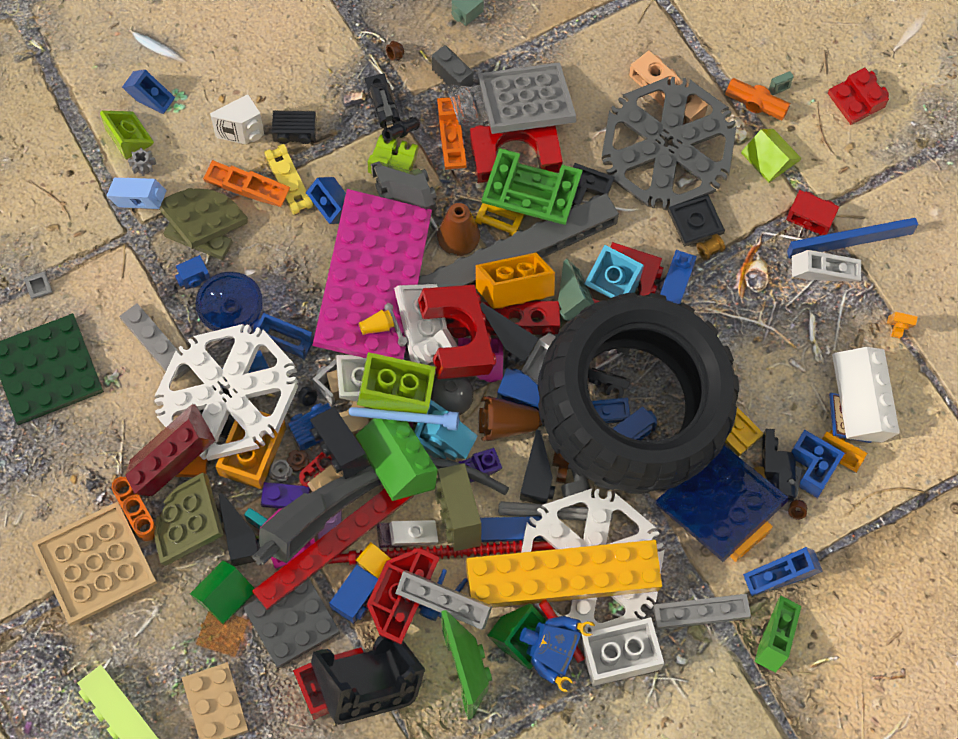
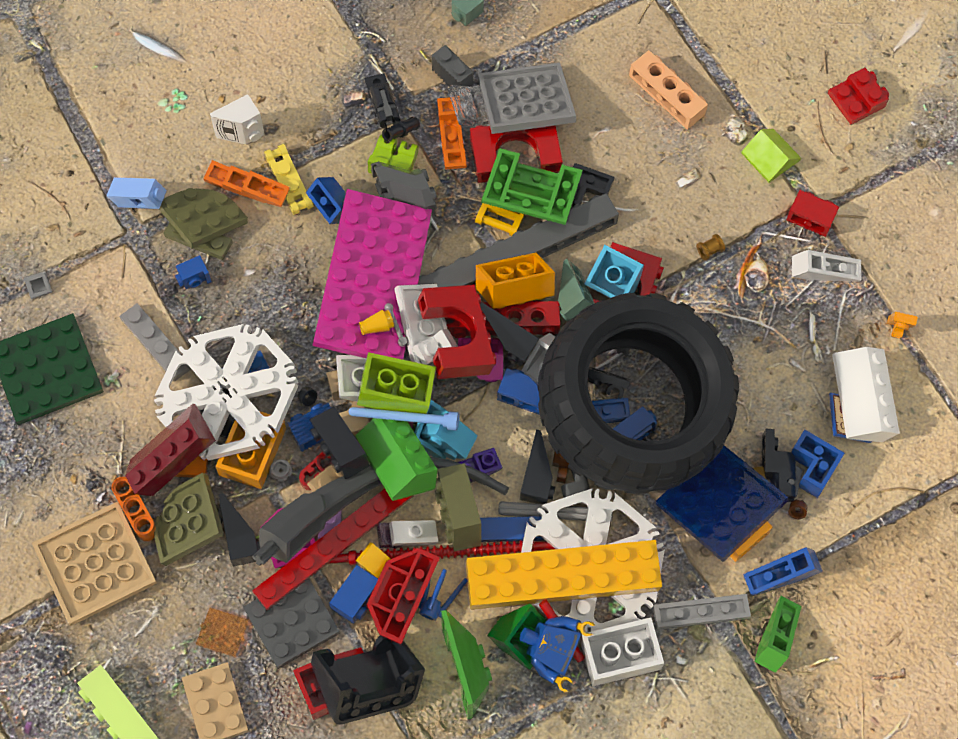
lime slope [100,110,154,159] -> none
blue slope [122,69,175,114] -> none
light grey gear [128,148,156,176] -> none
green slope [190,560,255,625] -> none
clear blue dish [195,272,263,331] -> none
teal tile [244,508,268,530] -> none
blue window [253,313,313,360] -> none
dark purple plate [261,482,310,509] -> none
black brick [272,110,317,144] -> none
reddish brown plate [286,450,309,471] -> none
white bracket [313,360,337,405] -> none
reddish brown plate [386,41,404,61] -> none
light grey plate [395,570,493,630] -> none
dark grey cylinder [431,376,473,415] -> none
dark orange cone [437,203,480,256] -> none
dark orange cone [478,396,542,441] -> none
dark grey plate [602,77,737,210] -> none
blue brick [660,250,697,304] -> none
black plate [668,194,725,247] -> none
orange piece [725,78,791,121] -> none
yellow plate [725,407,764,457] -> none
sand green tile [769,71,794,95] -> none
blue tile [787,218,918,258] -> none
light orange plate [822,430,868,473] -> none

